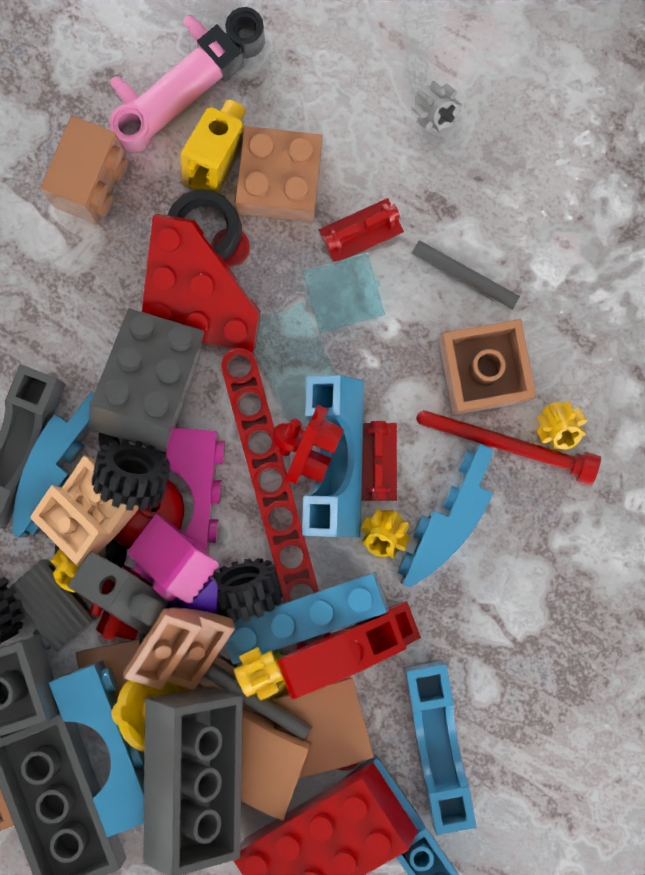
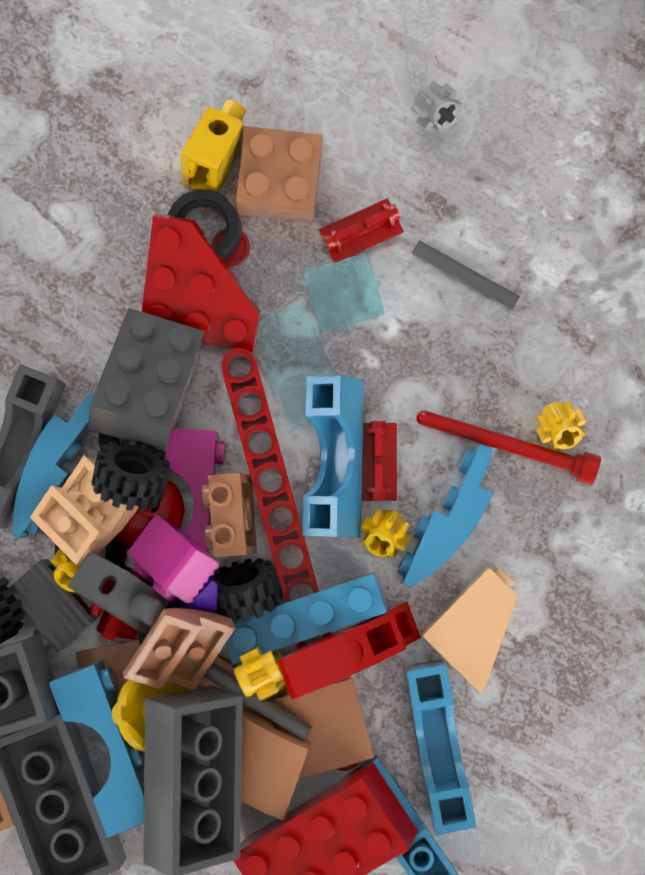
nougat brick [40,115,128,225] -> none
bright pink piece [109,7,265,153] -> none
red hips [272,405,344,484] -> none
nougat brick [438,319,536,416] -> none
none -> nougat plate [202,473,257,557]
none -> light nougat slope [420,567,518,693]

